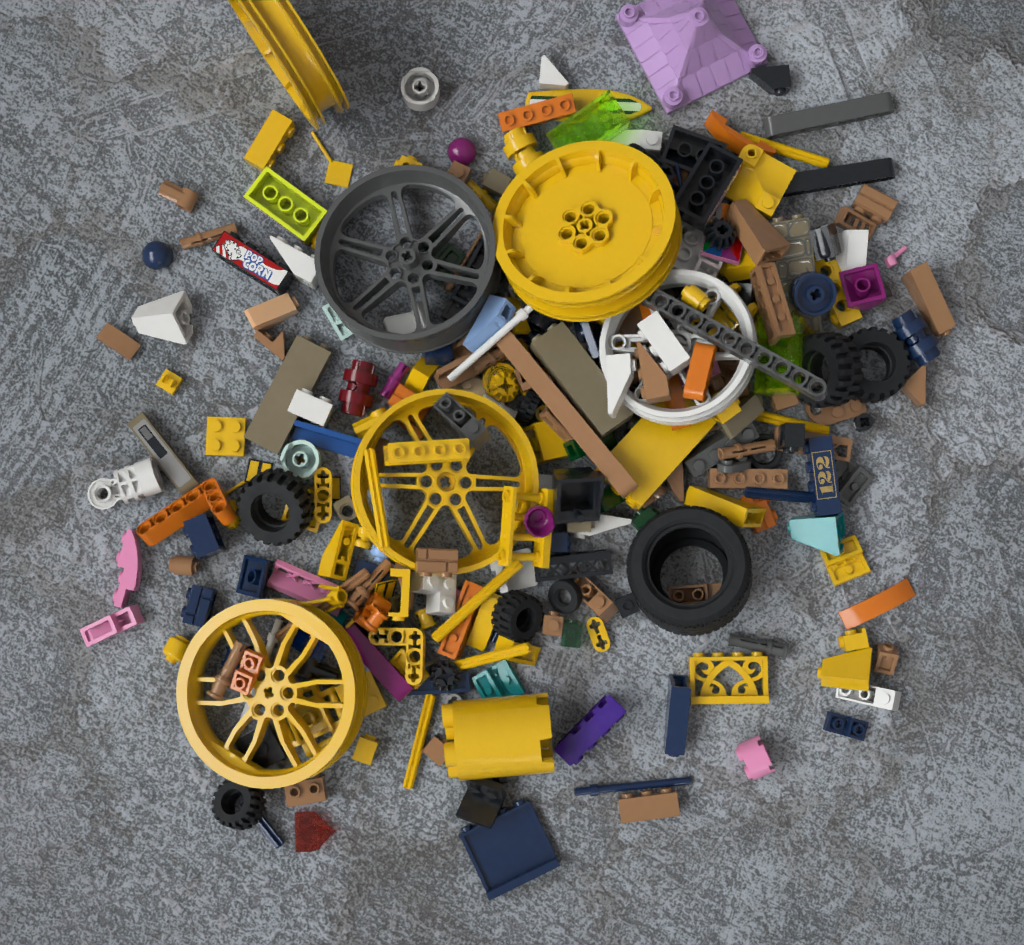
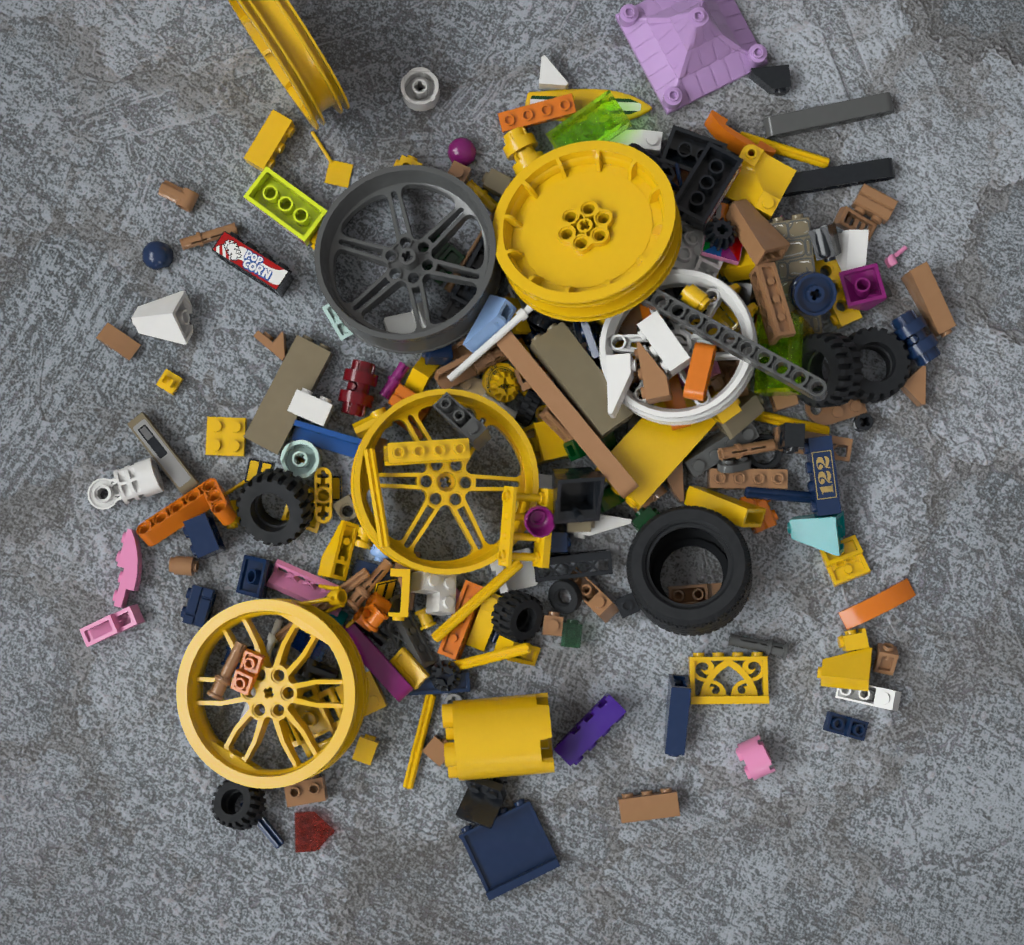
yellow head [162,634,190,665] -> none
black plate [235,723,287,769] -> none
light nougat slope [244,293,300,333] -> none
white slope [270,236,319,290] -> none
yellow beam [368,628,426,686] -> none
medium nougat brick [415,548,458,577] -> none
teal slope [471,659,526,698] -> none
dark blue bar [574,777,691,796] -> none
yellow beam [586,616,610,652] -> none
dark grey slope [835,453,873,508] -> none

